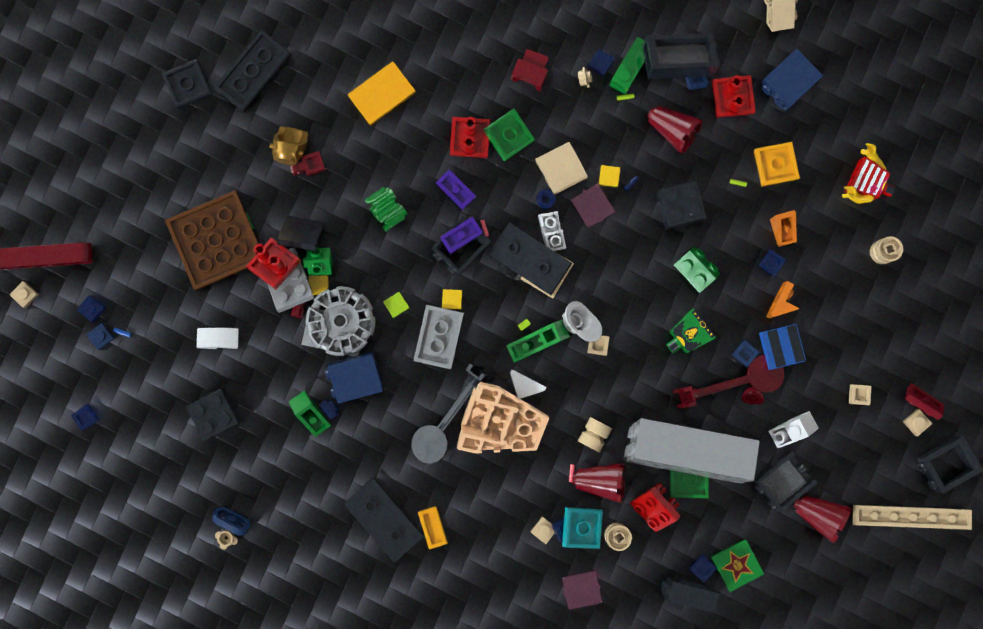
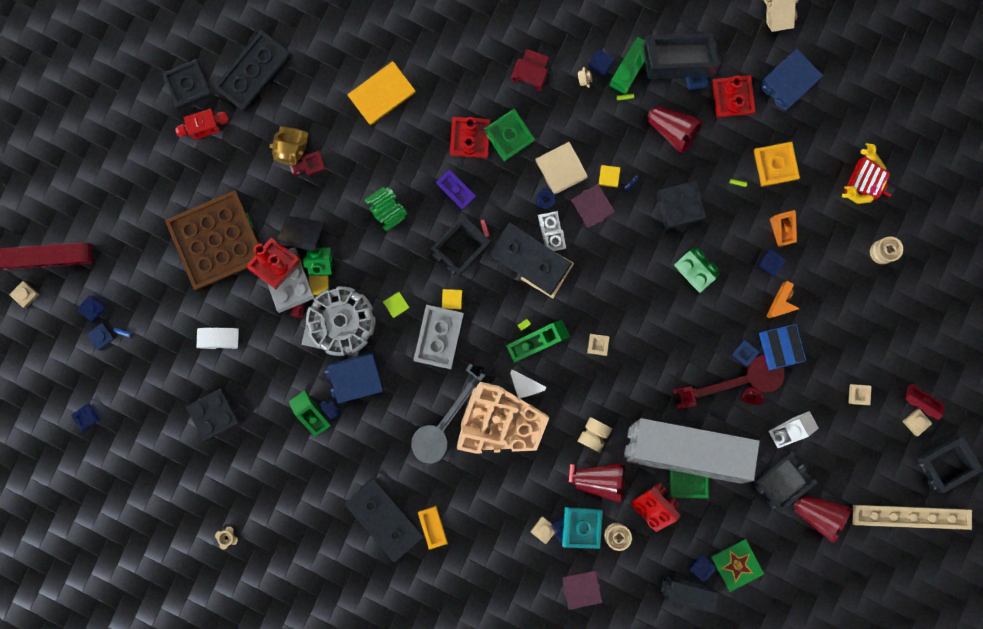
dark blue plate [212,507,250,535] -> none
dark purple plate [440,217,483,254] -> none
white piece [562,301,602,342] -> none
torso [666,308,716,353] -> none
none -> red piece [175,109,229,140]

